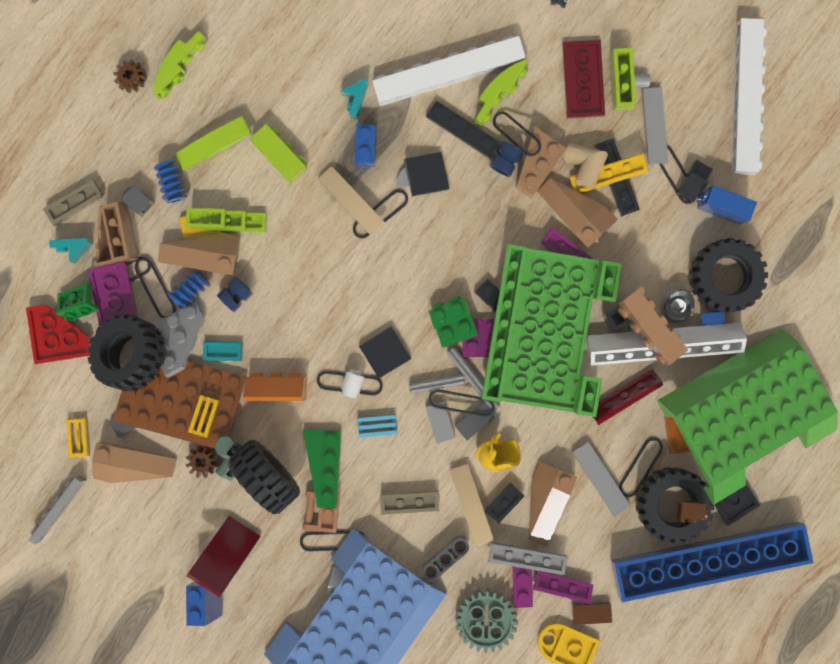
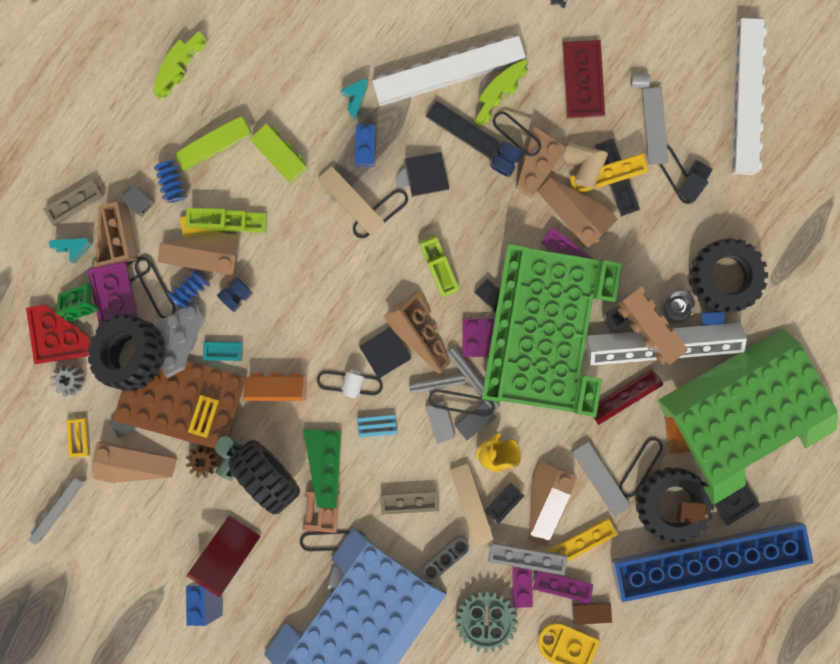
reddish brown gear [113,59,147,93] -> none
green plate [428,296,479,348] -> none
lime brick [610,48,636,111] -> none
blue brick [697,185,757,224] -> none
none -> light grey gear [50,364,85,396]
none -> medium nougat wedge [384,291,450,374]
none -> lime slope [418,234,460,298]
none -> yellow tile [545,517,618,562]

